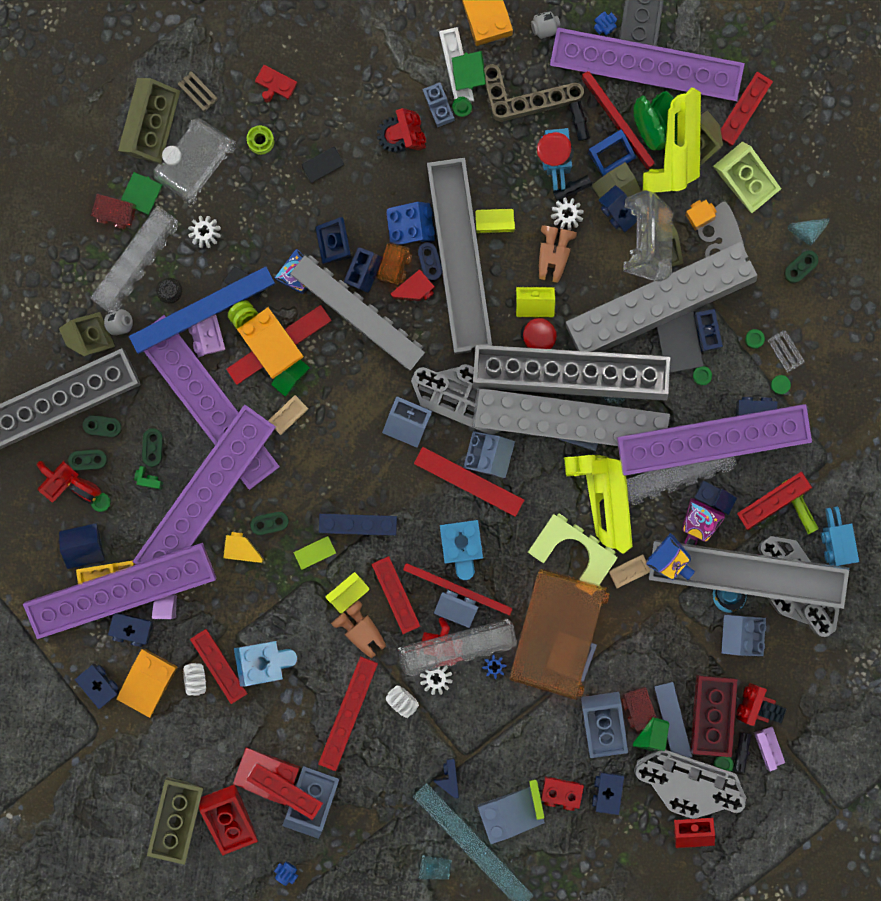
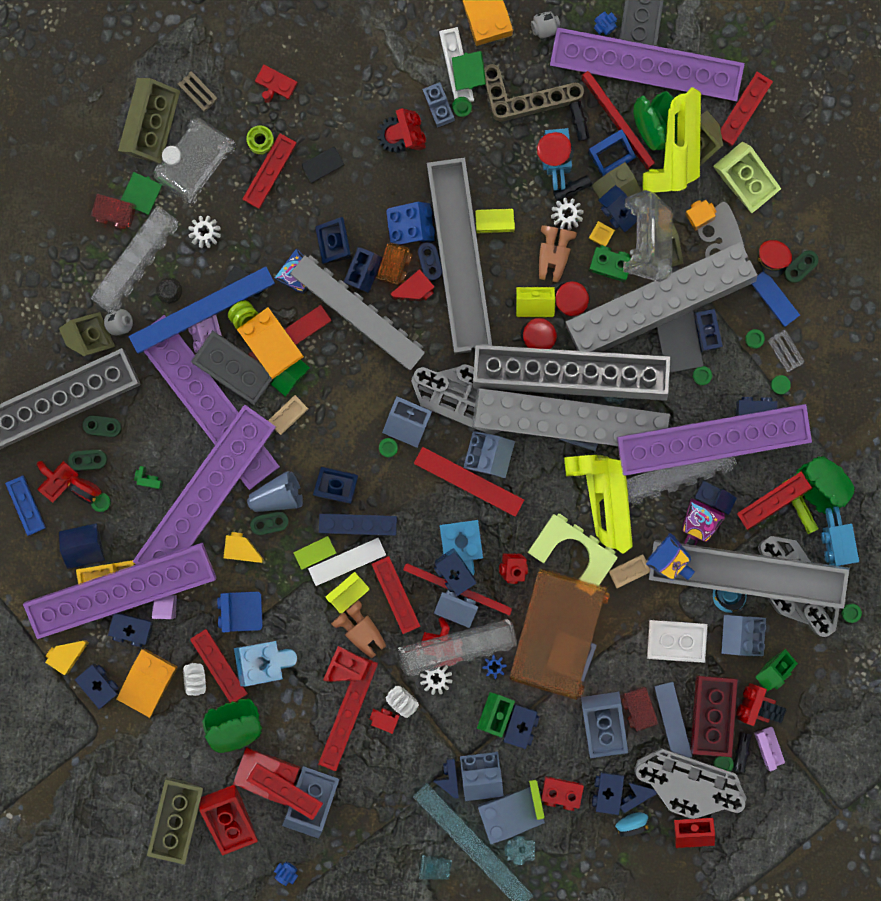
dark green plate [142,428,163,467] -> none
green slope [633,717,669,751] -> none
clear light blue slope [788,218,829,246] -> none
none -> blue tile [5,476,46,536]
none -> yellow slope [45,640,89,675]
none -> dark grey tile [191,330,272,405]
none -> green animal [202,699,262,753]
none -> blue bracket [217,592,263,632]
none -> red plate [243,133,297,210]
none -> sand blue cone [247,471,303,512]
none -> white tile [308,537,386,586]
none -> dark blue slope [313,467,358,504]
none -> red wing [323,646,372,682]
none -> red brick [369,708,400,734]
none -> green tile [379,438,398,458]
none -> dark blue brick [434,548,477,596]
none -> sand blue slope [460,752,504,801]
none -> green brick [477,692,515,738]
none -> red brick [499,554,528,584]
none -> dark blue brick [503,704,540,749]
none -> clear light blue brick [505,836,535,865]
none -> red piece [555,281,589,316]
none -> yellow plate [589,221,615,246]
none -> green brick [589,246,633,283]
none -> medium azure piece [615,812,649,837]
none -> dark blue slope [620,781,657,813]
none -> white tile [647,620,707,663]
none -> blue tile [751,271,800,327]
none -> green brick [755,649,798,692]
none -> red piece [758,240,792,277]
none -> green animal [794,456,854,514]
none -> green tile [841,604,862,623]

